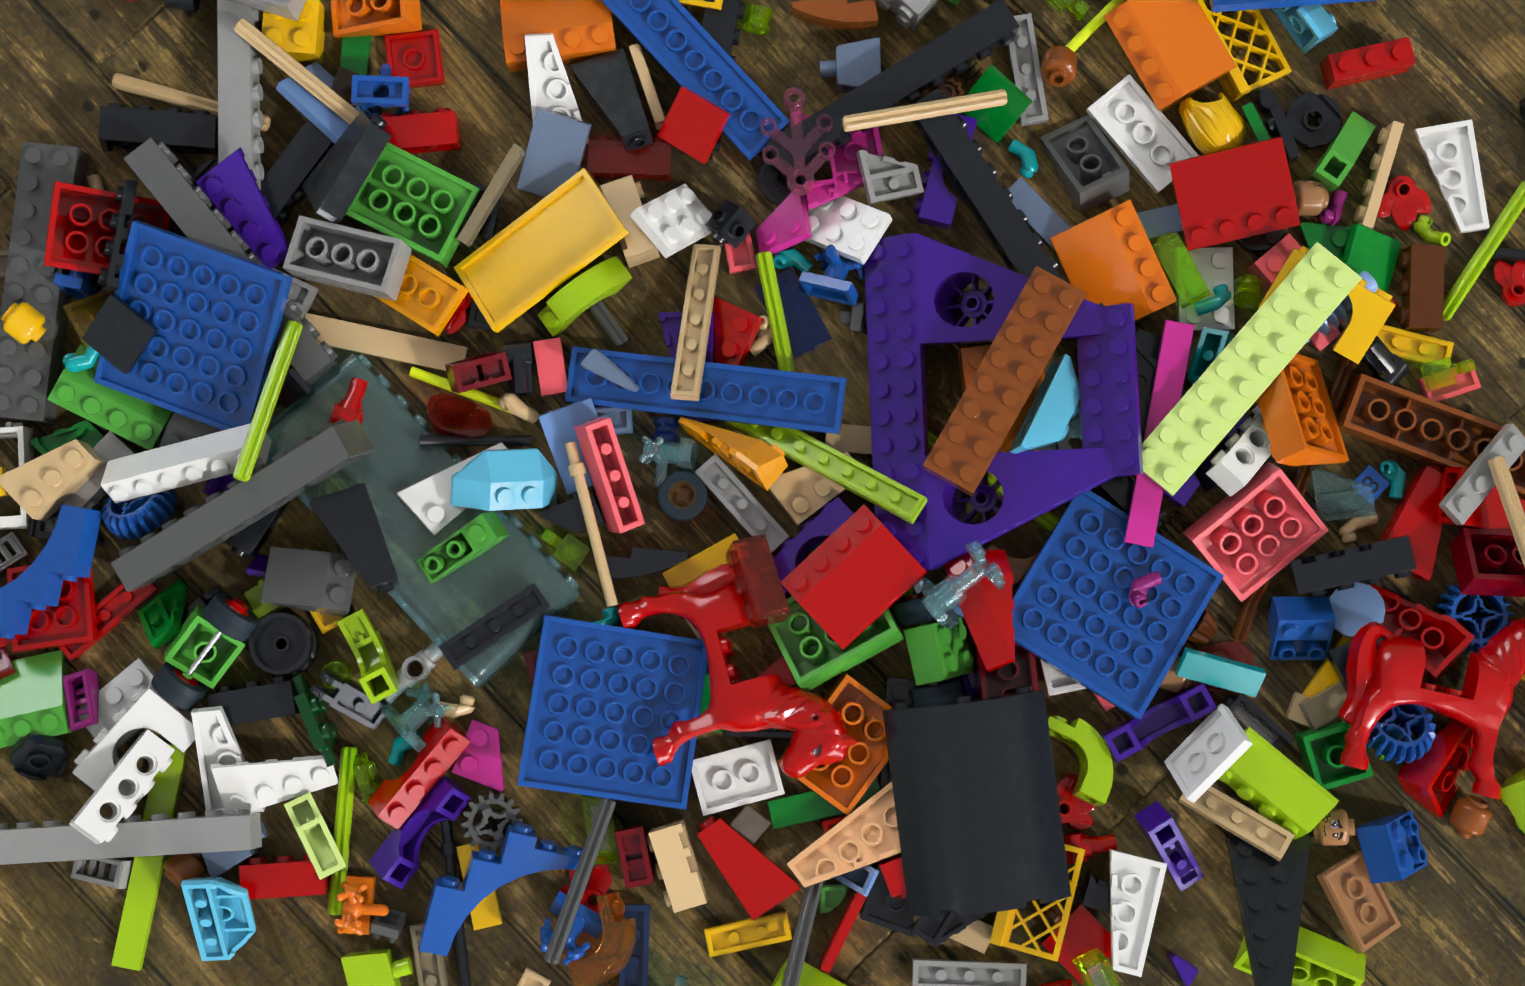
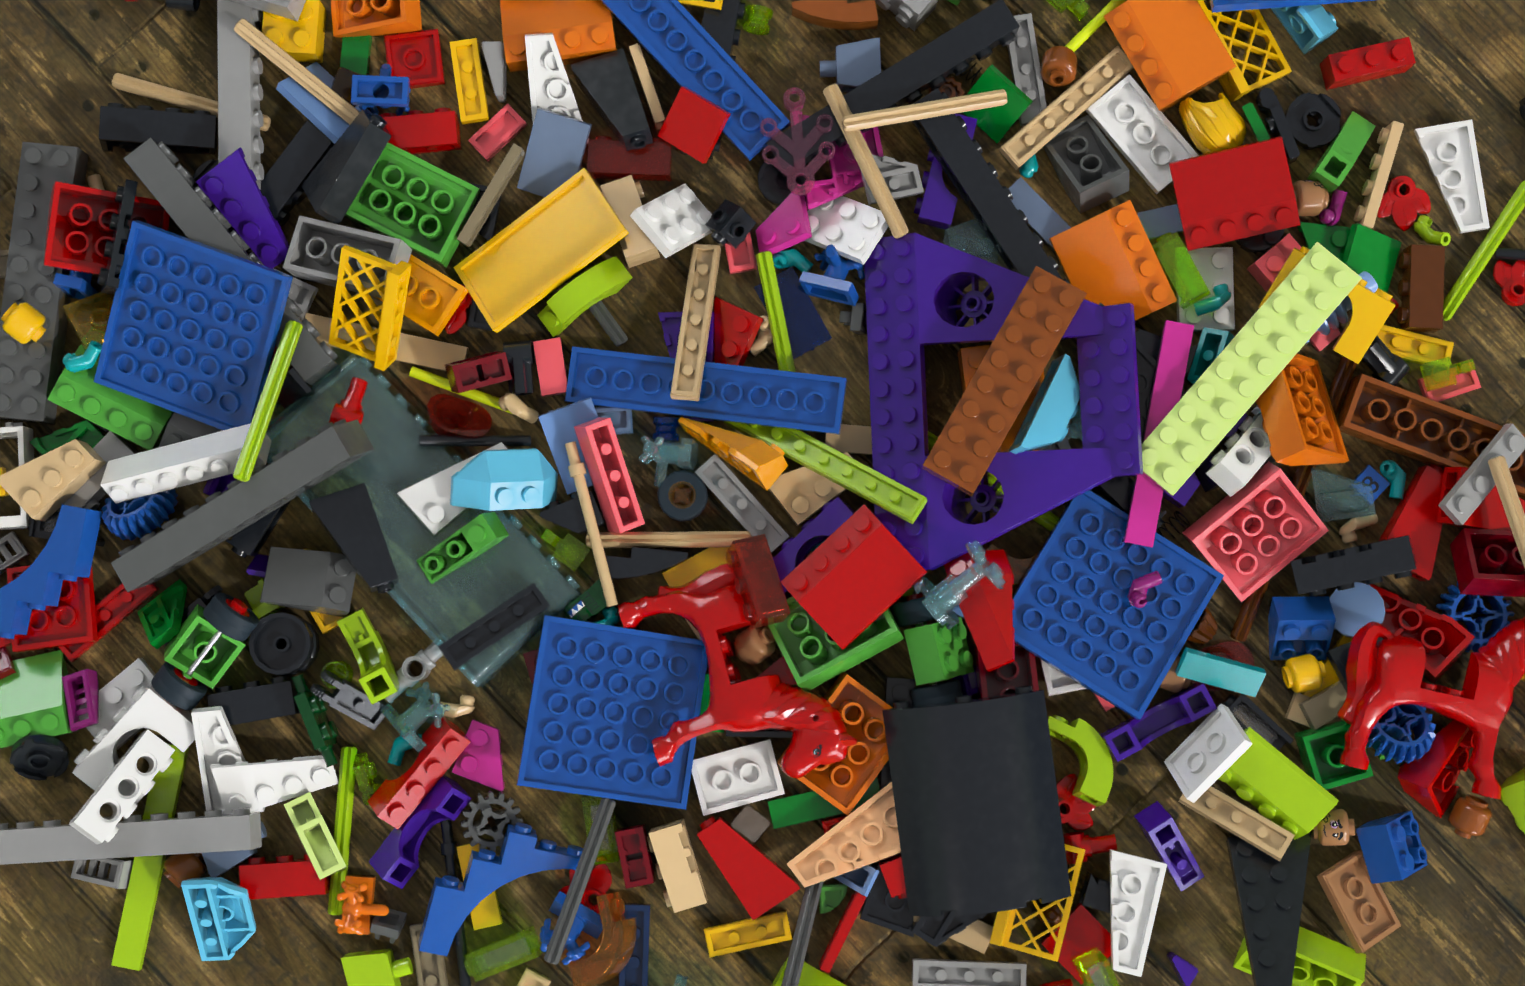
black tile [81,293,159,374] -> none
sand blue slope [580,349,640,392] -> none
clear neon green wheel [1233,274,1263,310] -> none
none -> yellow fence [328,245,412,371]
none -> yellow plate [450,38,489,124]
none -> clear neon green window [464,925,543,982]
none -> coral tile [468,103,527,162]
none -> light grey slope [482,41,507,103]
none -> dark green leg [563,579,618,622]
none -> tan axle [586,531,751,548]
none -> medium nougat head [734,623,776,665]
none -> tan axle [823,84,909,238]
none -> clear light blue wing [943,219,998,264]
none -> tan tile [998,46,1134,170]
none -> yellow head [1281,654,1327,693]

